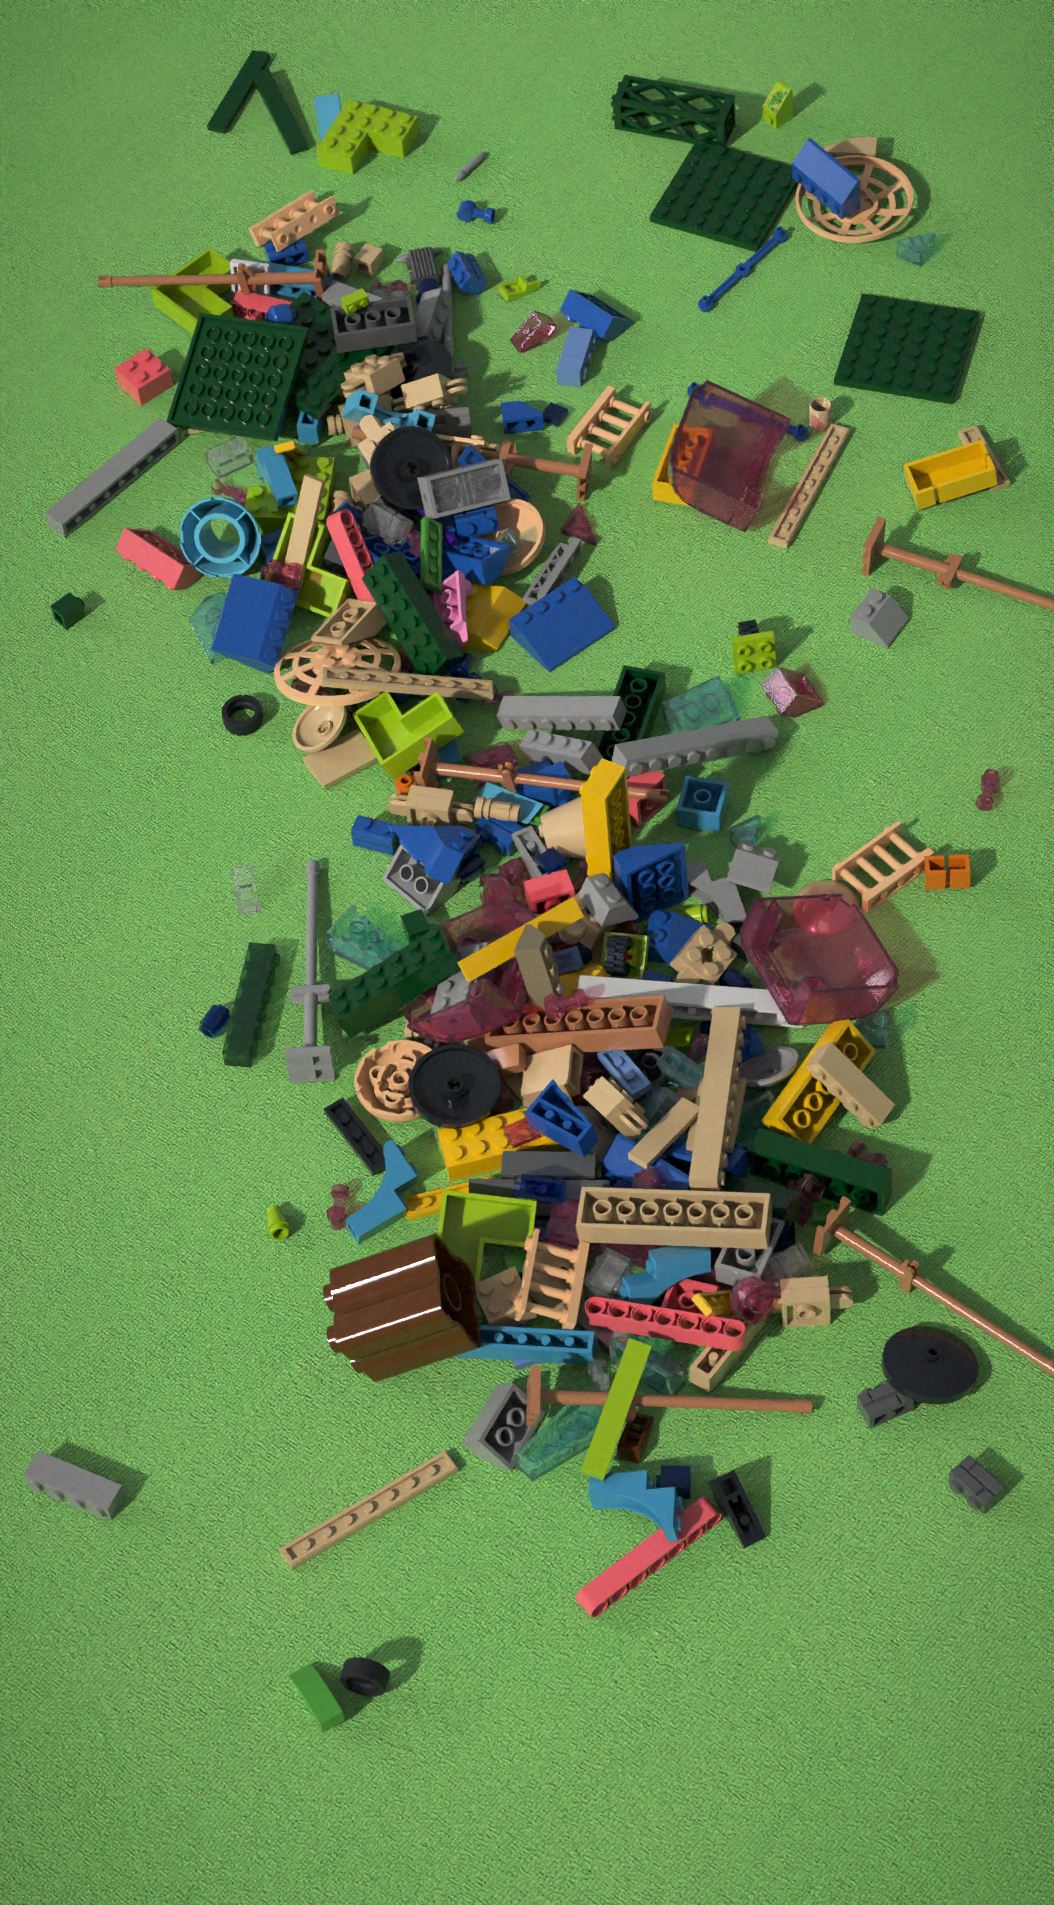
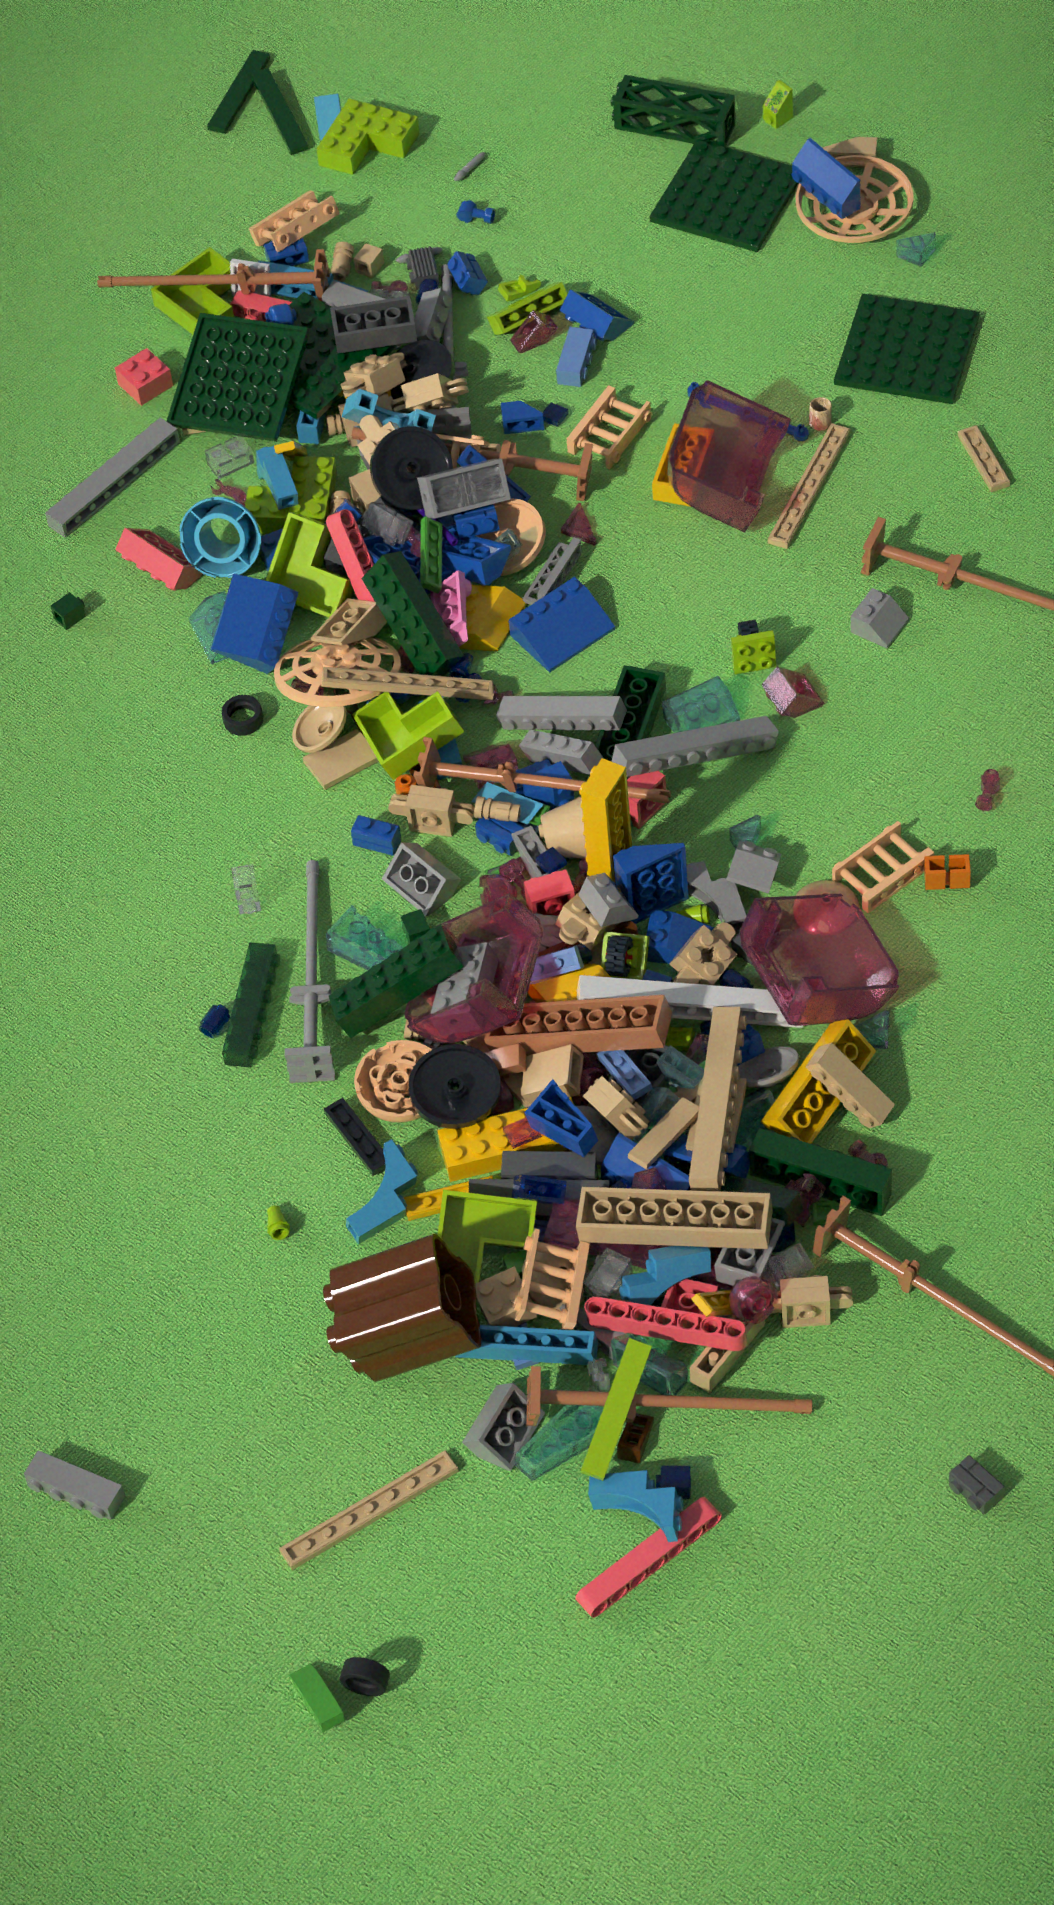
clear pink cylinder [260,560,302,597] -> none
tan tile [280,474,326,598] -> none
clear pink leg [326,1184,350,1230] -> none
lime piece [340,288,370,315] -> none
blue wedge [388,825,483,885] -> none
brick [457,853,485,884] -> none
yellow tile [457,897,584,982] -> none
dark tan slope [514,924,564,1006] -> none
clear pink leg [544,988,588,1019] -> none
dark azure brick [676,776,729,832] -> none
blue piece [698,227,787,312] -> none
black slope [707,1470,766,1548] -> none
dark grey brick [857,1380,914,1429] -> none
black dish [881,1326,978,1405] -> none
yellow piece [903,439,997,510] -> none
none -> lime brick [487,282,567,335]

